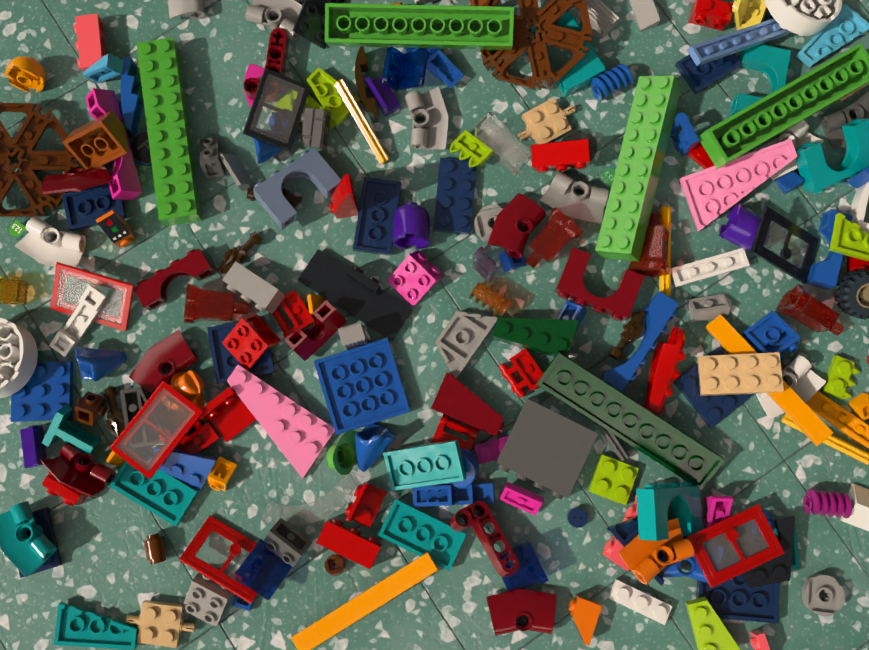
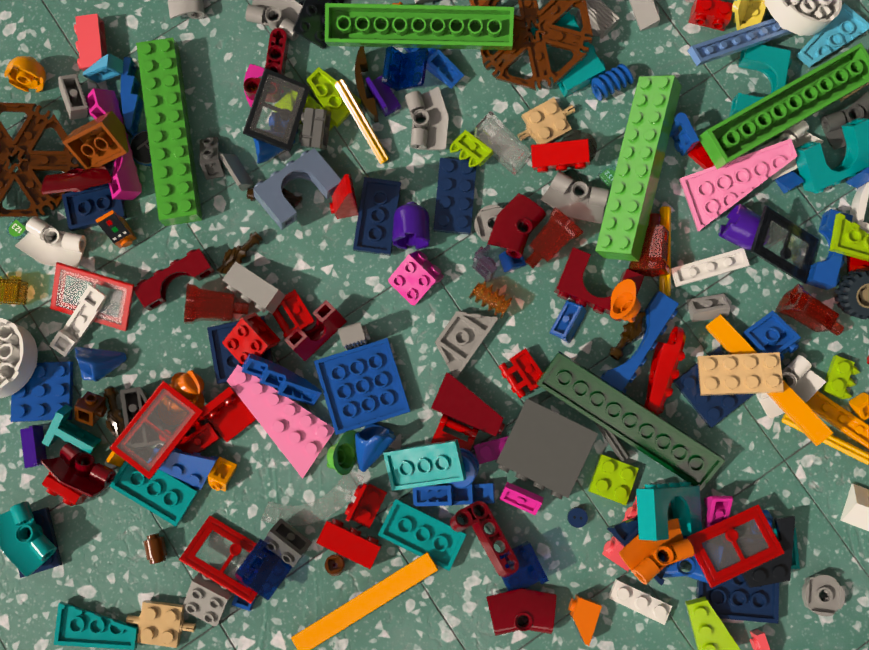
dark red panel [129,330,199,394] -> none
black bracket [298,250,413,341] -> none
light orange slope [307,294,325,316] -> none
dark green wedge [492,317,579,357] -> none
dark blue plate [675,35,742,95] -> none
magenta piece [802,489,852,519] -> none
none -> light grey brick [58,74,88,120]
none -> blue slope [242,353,322,406]
none -> orange piece [610,279,641,323]

